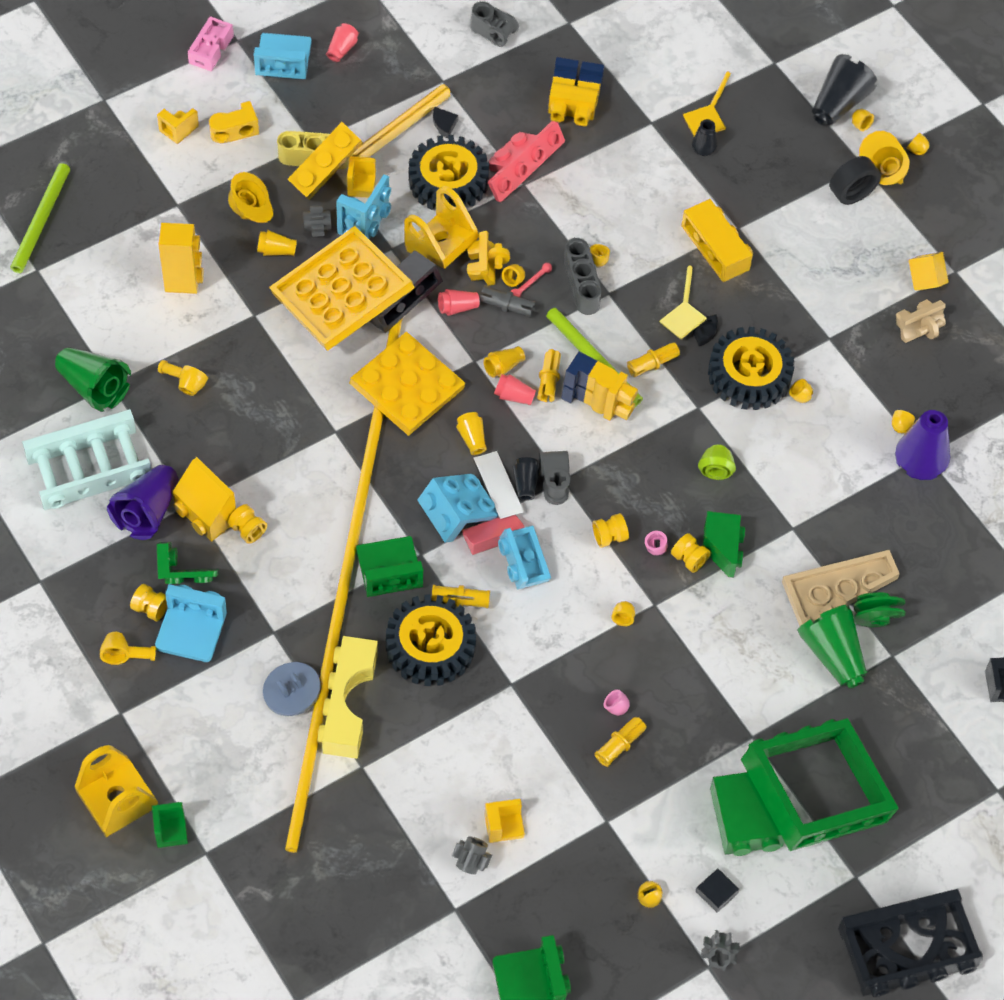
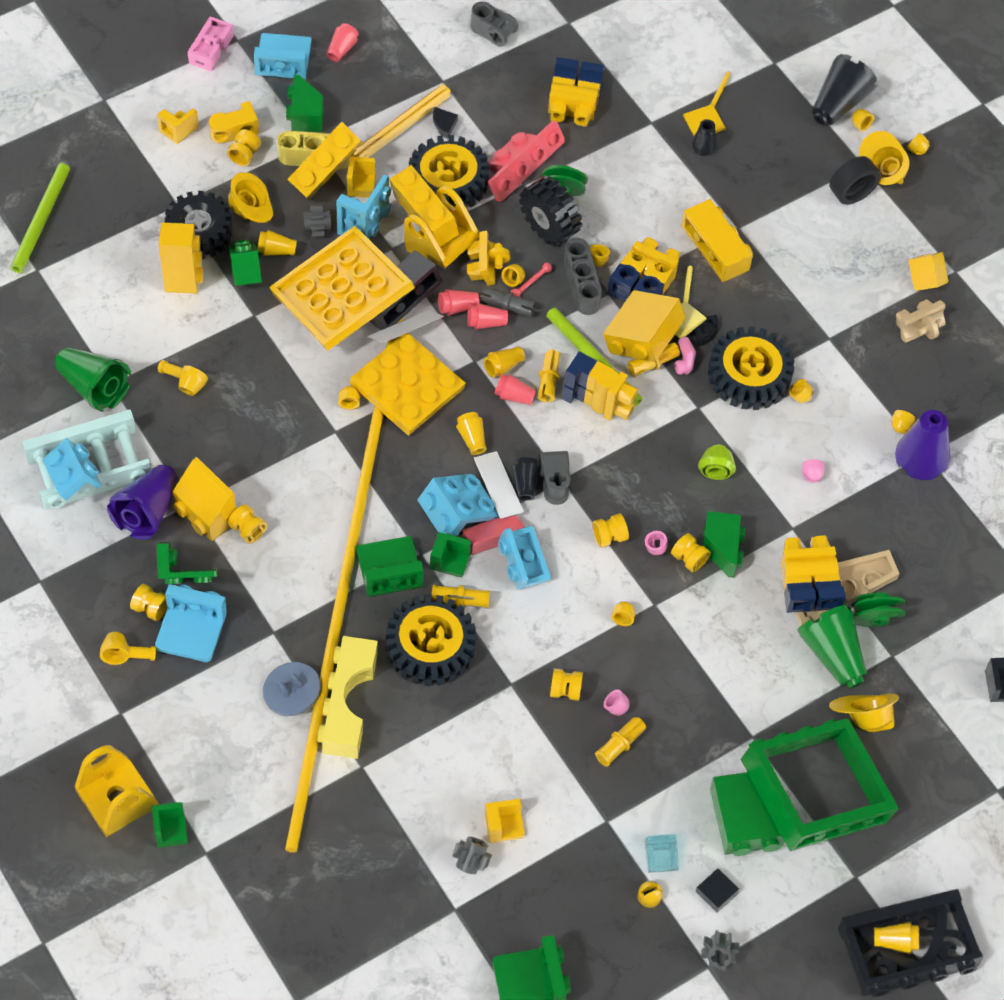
none -> medium azure bracket [42,438,102,500]
none -> black wheel [164,191,233,260]
none -> yellow wheel [227,129,261,166]
none -> green slope [228,240,262,286]
none -> green slope [286,75,324,132]
none -> yellow hinge [338,386,360,410]
none -> white sticker [368,310,444,343]
none -> yellow brick [390,165,459,247]
none -> green panel [430,532,471,578]
none -> coral cone [467,303,508,330]
none -> black wheel [519,176,583,246]
none -> green piece [541,165,588,196]
none -> yellow wheel [550,668,583,701]
none -> yellow brick [603,290,686,362]
none -> hips [607,237,680,301]
none -> clear light blue slope [645,834,679,873]
none -> bright pink arm [675,337,696,375]
none -> hips [780,535,846,613]
none -> bright pink hinge [802,459,825,483]
none -> yellow piece [829,693,899,732]
none -> yellow cone [874,922,919,954]

